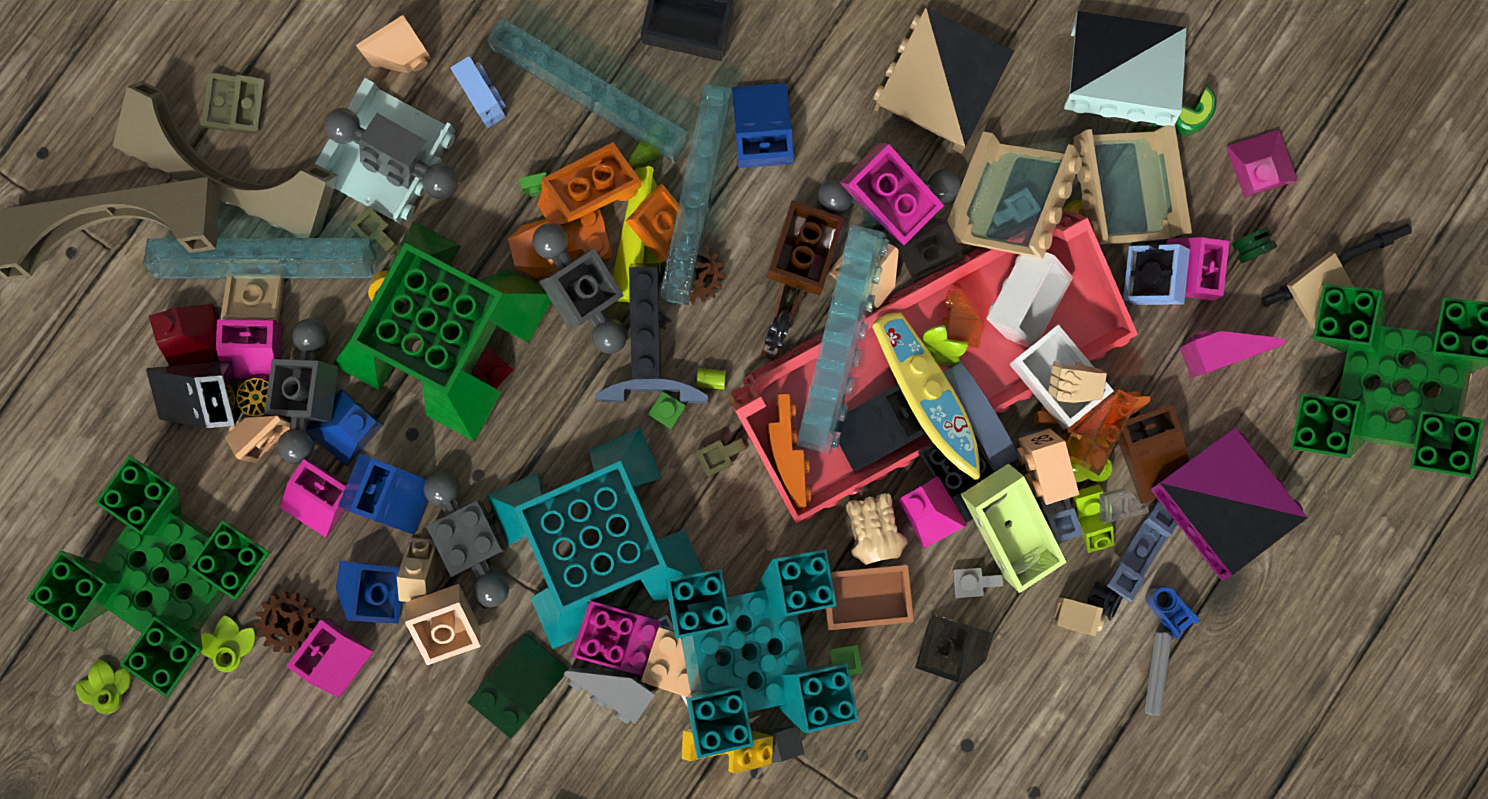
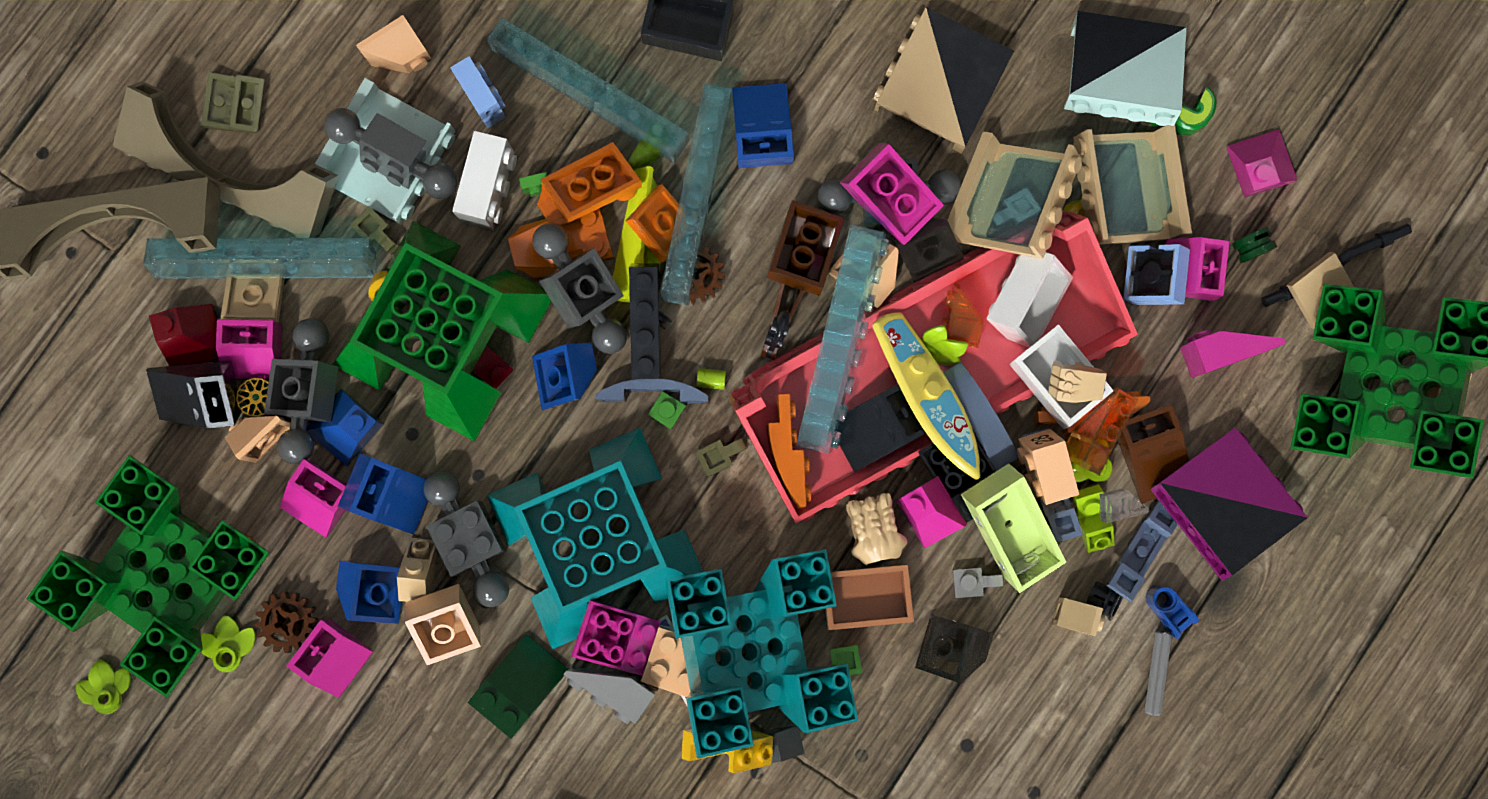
none -> white piece [452,131,517,230]
none -> blue slope [532,343,597,410]

